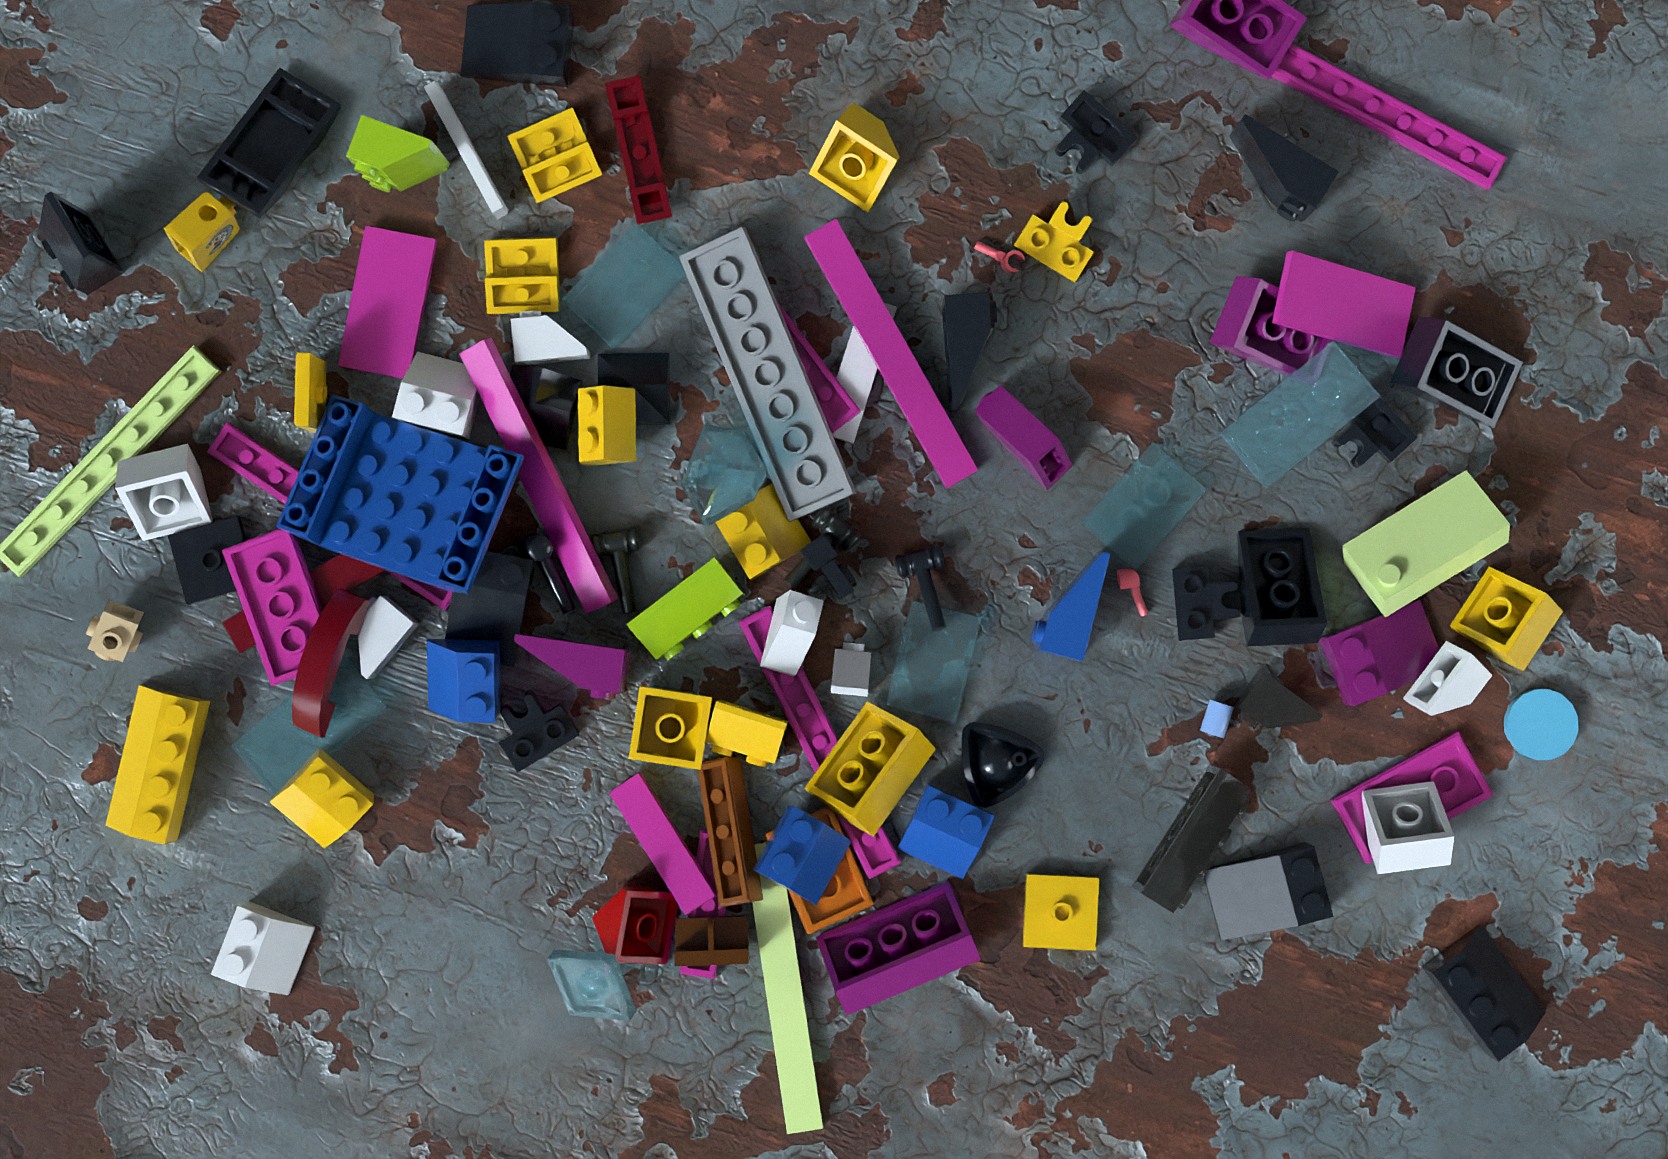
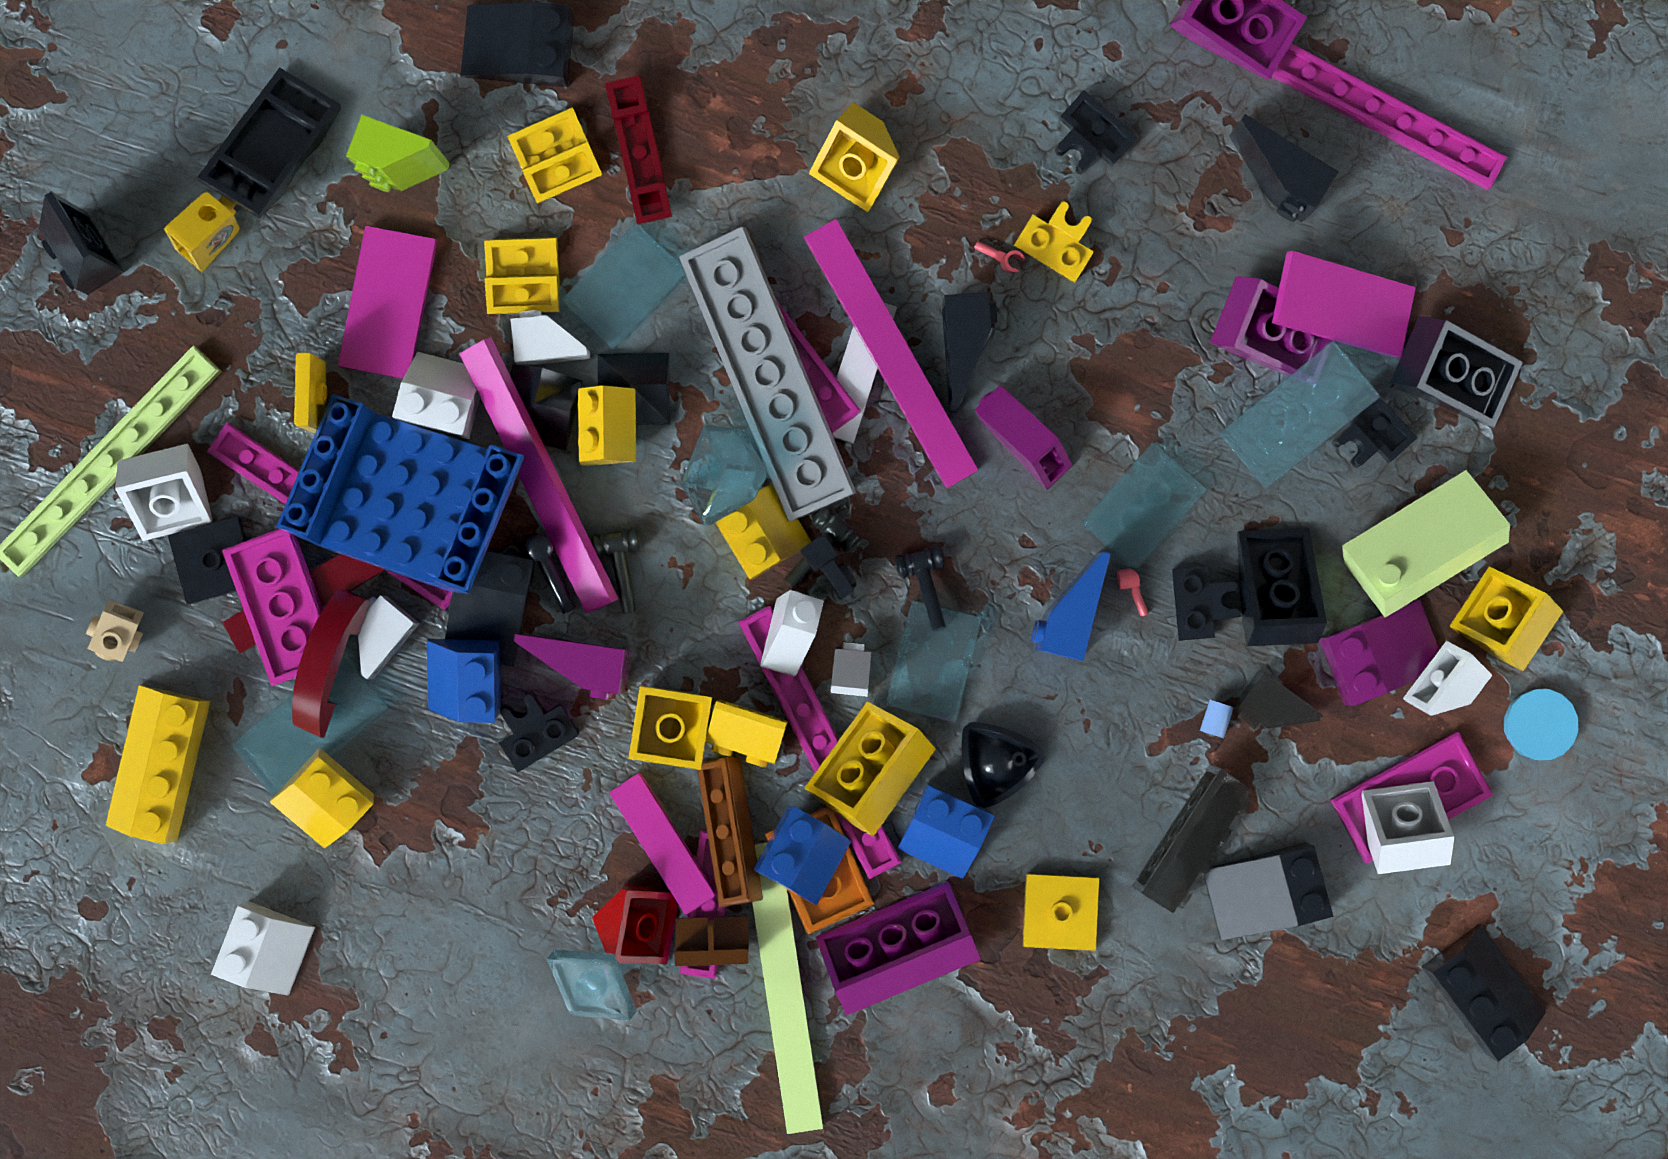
white tile [424,81,509,220] -> none
lime slope [626,557,745,661] -> none

